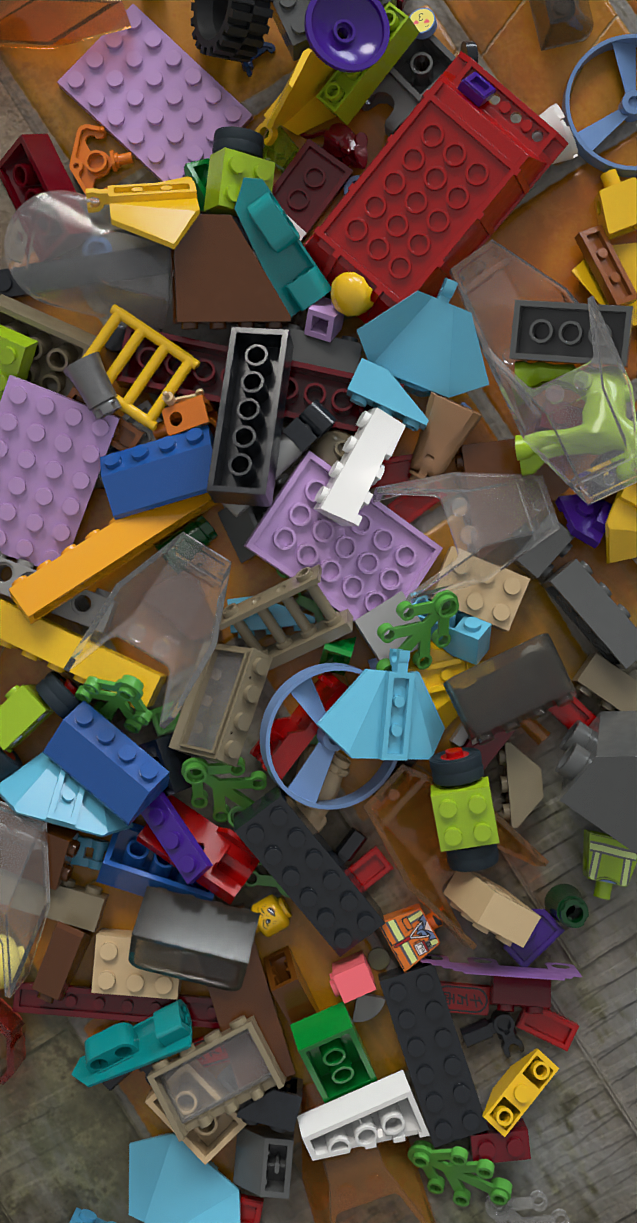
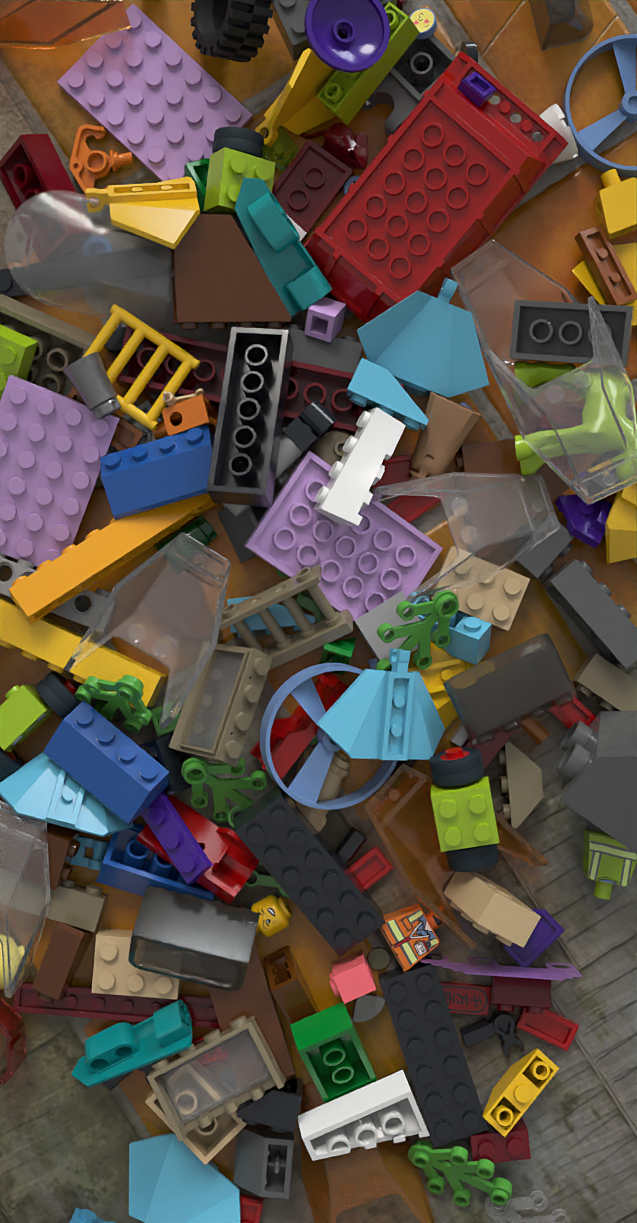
dark blue piece [241,42,276,77] -> none
yellow hair [331,272,374,316] -> none
dark green plant [544,884,589,928] -> none

